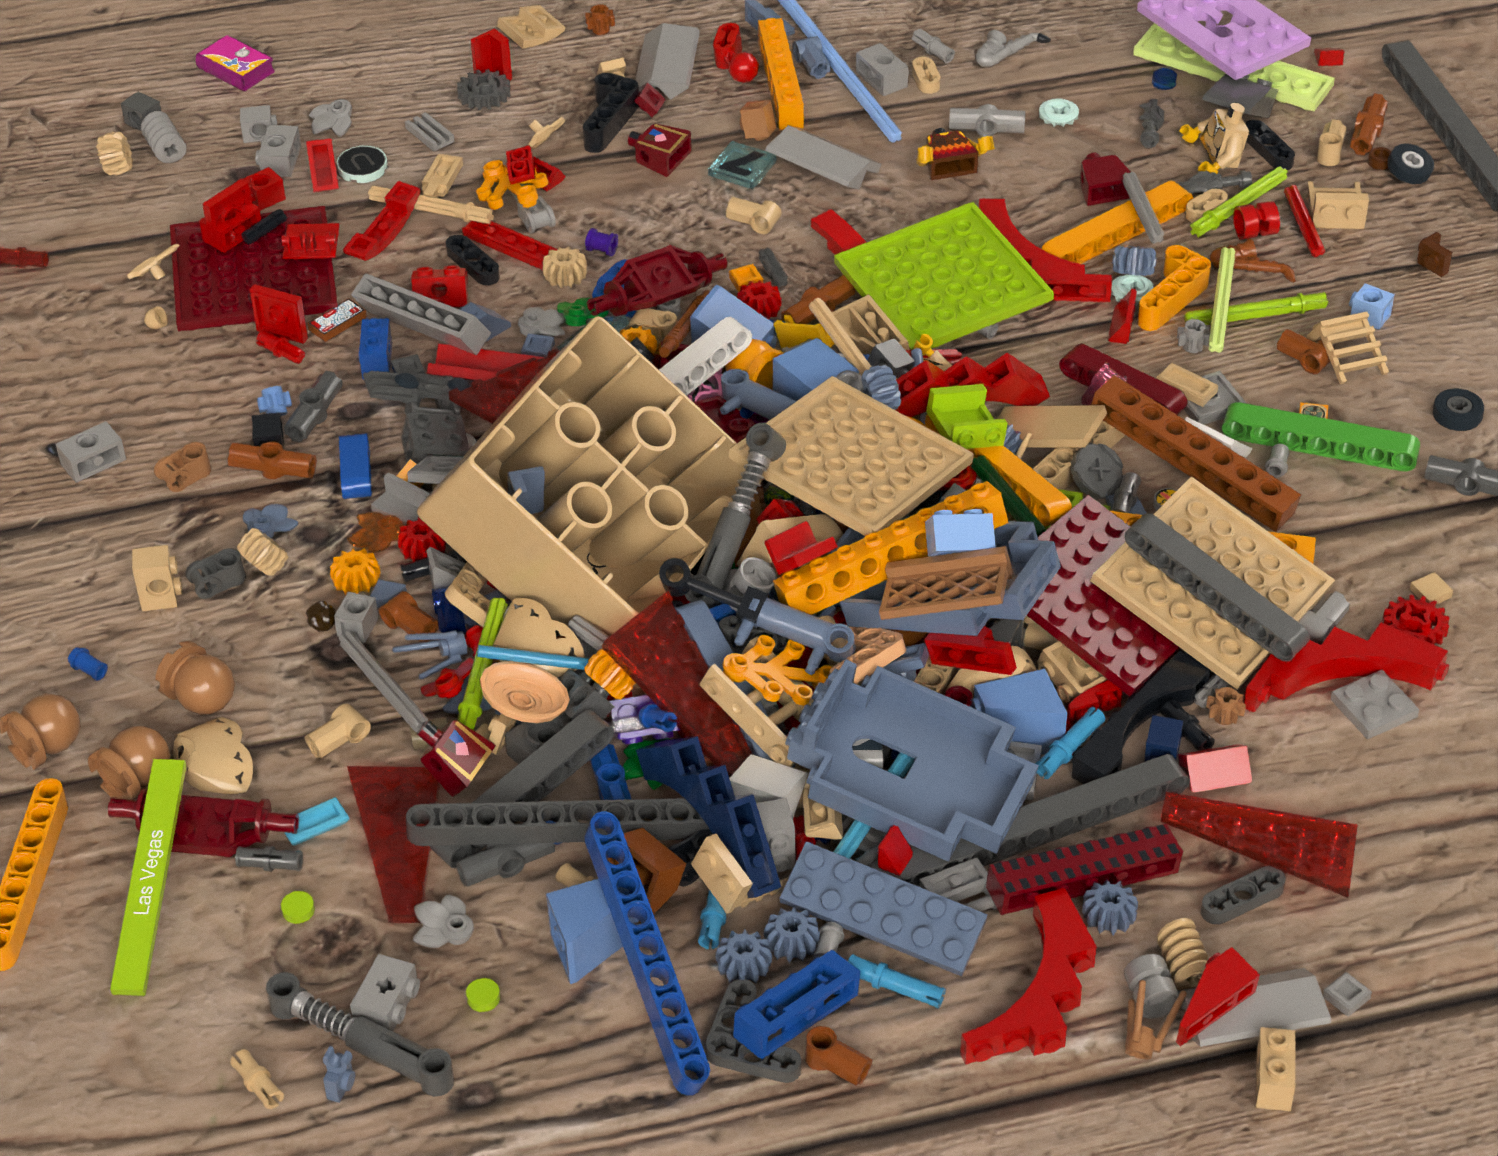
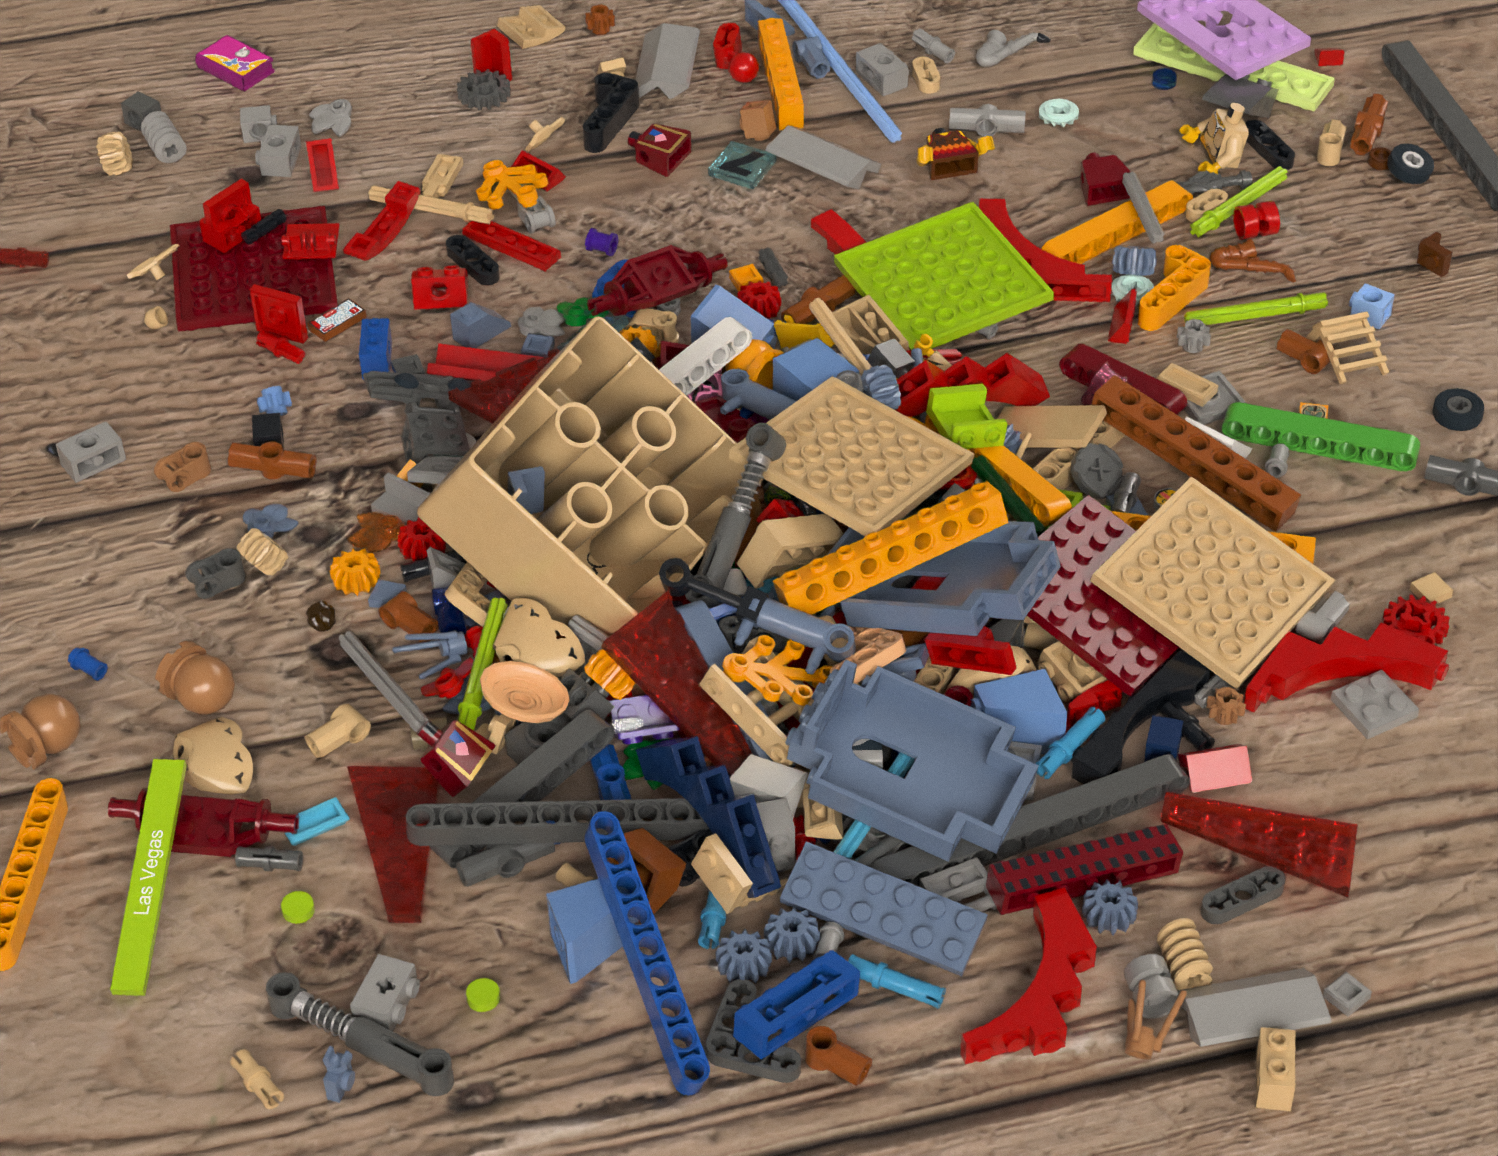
medium nougat tile [88,726,171,800] -> none
tan brick [132,545,182,611] -> none
red brick [243,167,286,211] -> none
dark grey piece [284,371,342,443] -> none
light grey brick [334,592,379,643] -> none
tile [336,146,388,183] -> none
blue beam [339,433,372,499] -> none
light grey brick [351,273,491,355] -> none
light grey tile [405,112,454,151] -> none
light grey plate [413,895,474,948] -> none
dark azure bar [477,645,590,670] -> none
red slope [506,145,536,185] -> none
tan gear [543,246,587,289] -> none
dark red plate [634,82,666,117] -> none
blue pin [639,704,677,732] -> none
dark orange axle [659,290,710,358] -> none
light grey wheel [725,557,777,611] -> none
tan piece [726,197,782,235] -> none
red panel [764,521,838,575] -> none
red slope [878,825,913,875] -> none
medium nougat fence [879,546,1013,620] -> none
light blue brick [925,509,996,557] -> none
dark grey beam [1124,513,1310,662] -> none
dark grey piece [1139,99,1165,148] -> none
red slope [1176,947,1260,1047] -> none
yellowish green axle [1208,247,1235,353] -> none
red axle [1284,184,1325,257] -> none
tan plate [1307,181,1369,229] -> none

